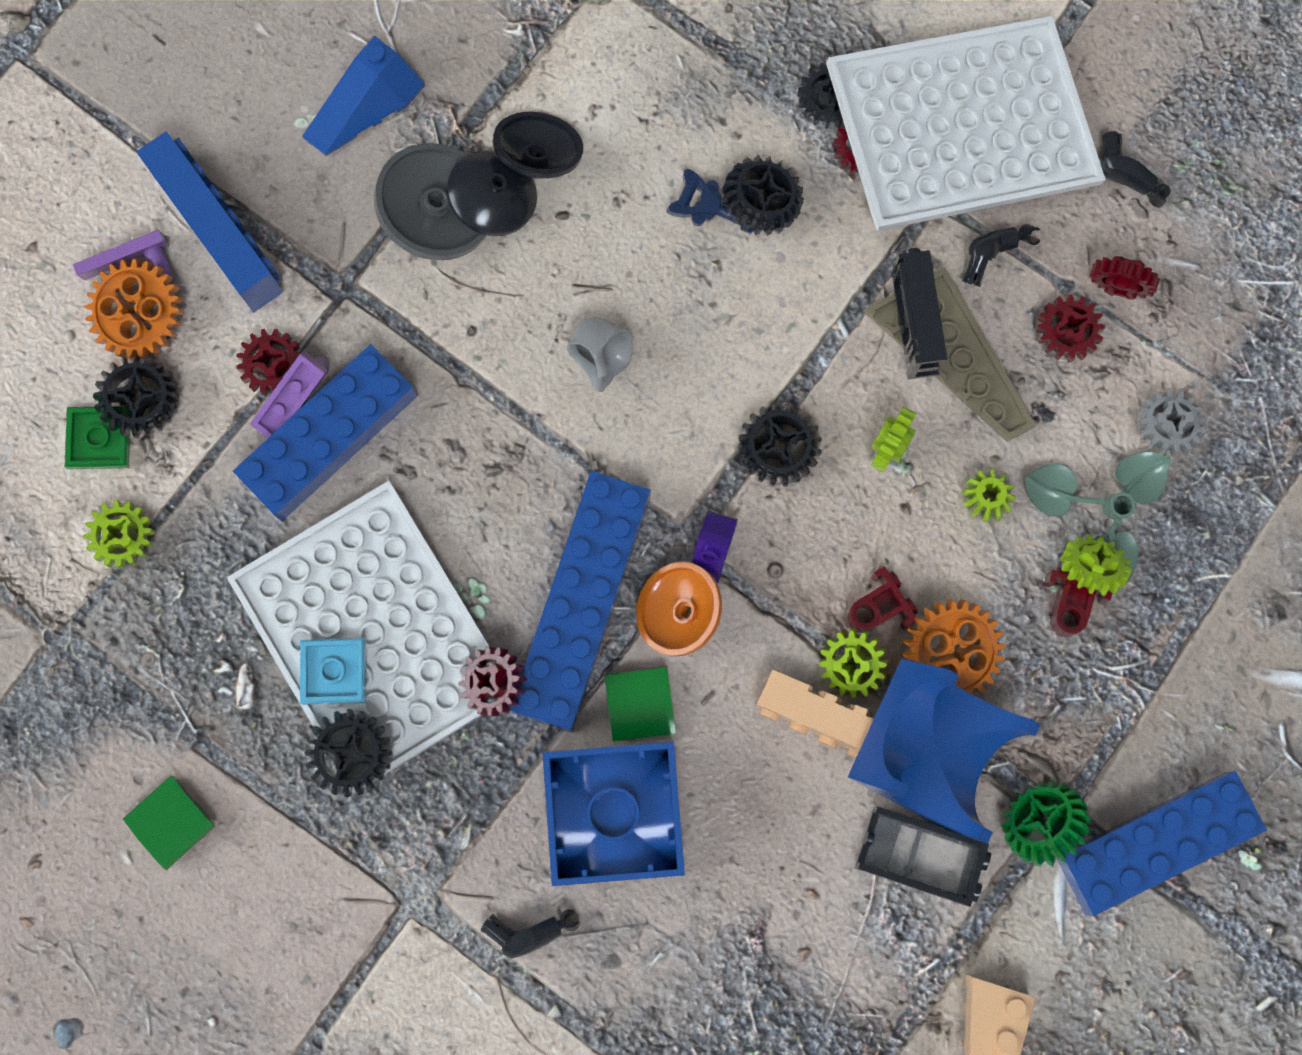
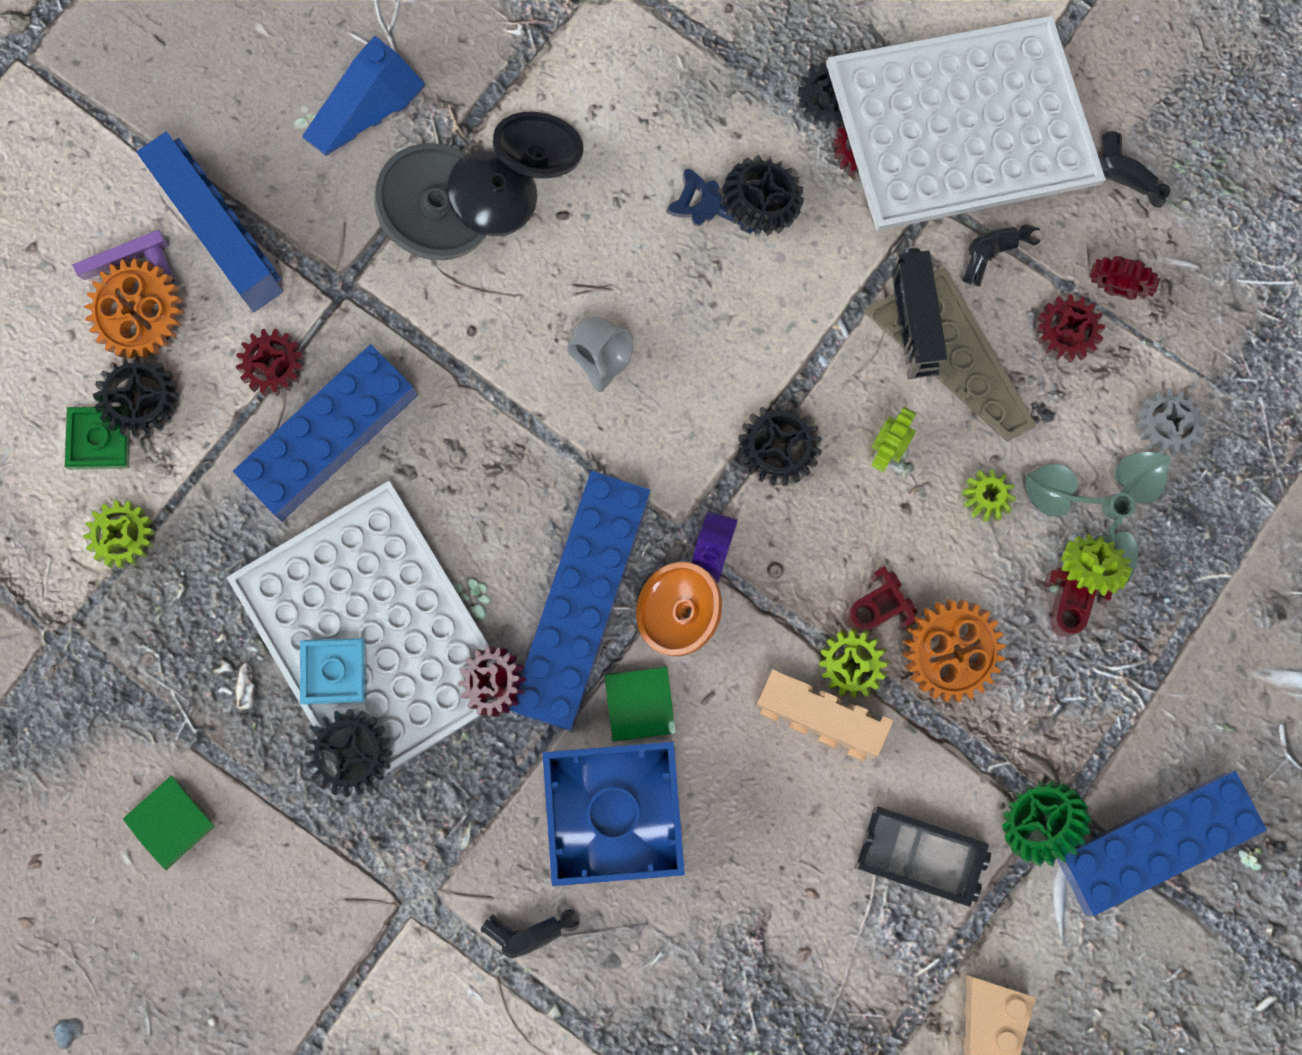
medium lavender piece [250,351,329,438] -> none
blue piece [848,658,1040,844] -> none

